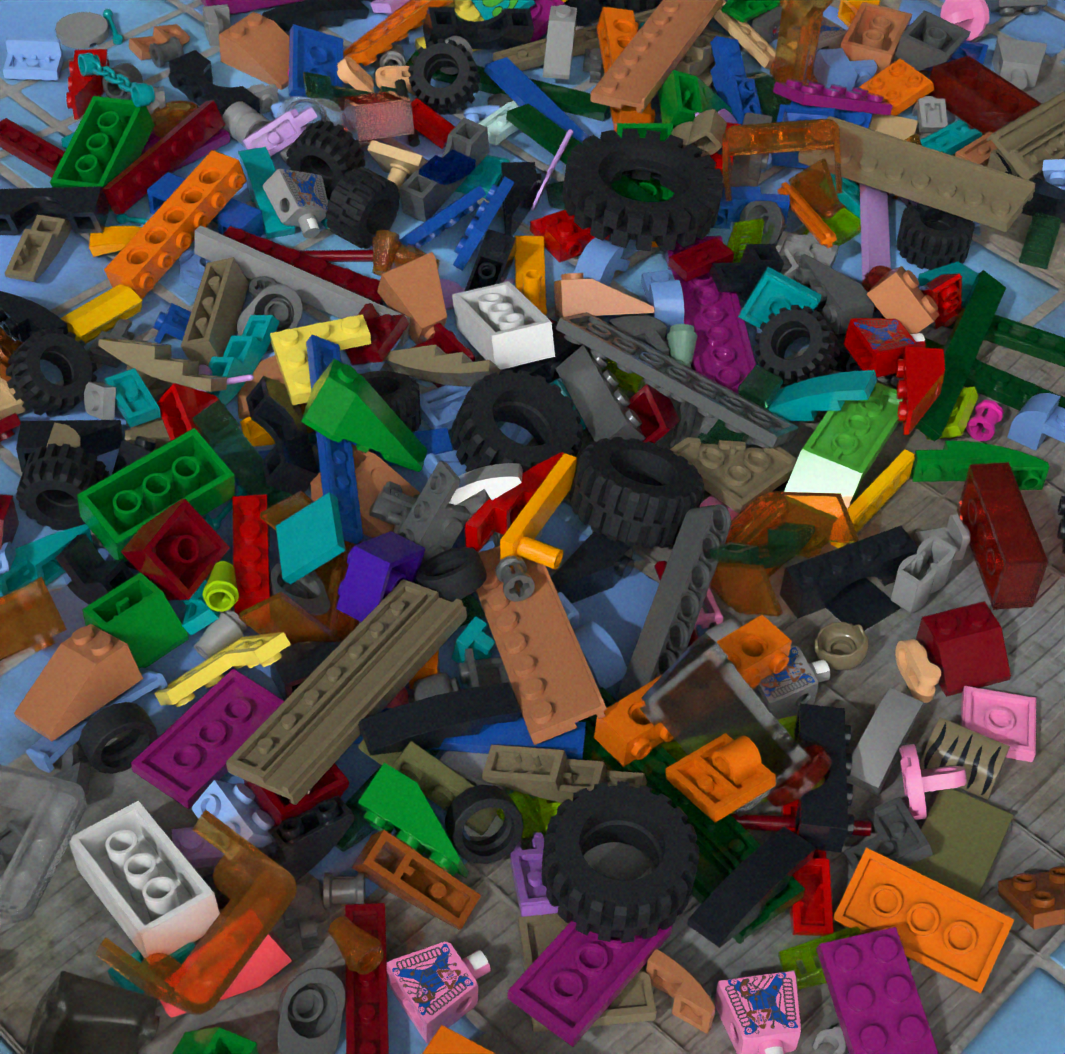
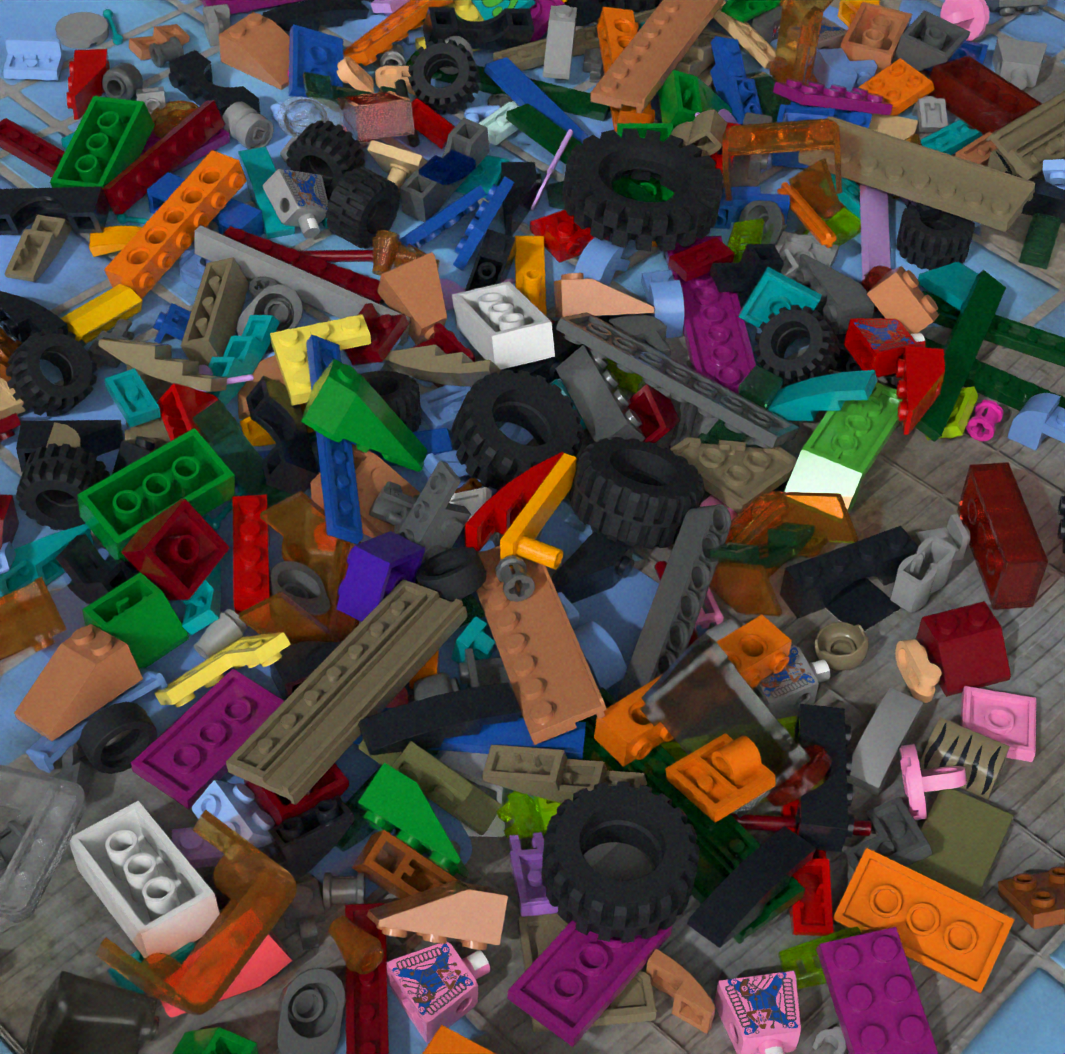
teal piece [78,53,155,107] -> none
light grey plate [84,382,117,420] -> none
lime cone [203,561,239,612] -> none
lavender hinge [241,106,318,157] -> none
light grey bracket [248,83,279,115] -> none
teal tile [276,492,346,584] -> none
black tyre [445,785,524,864] -> none
white slope [451,463,523,506] -> none
sand green cone [667,324,698,368] -> none
yellow tile [830,449,915,548] -> none
green slope [911,440,1049,490] -> none
red slope [919,273,962,330] -> none
none -> nougat slope [367,881,508,950]

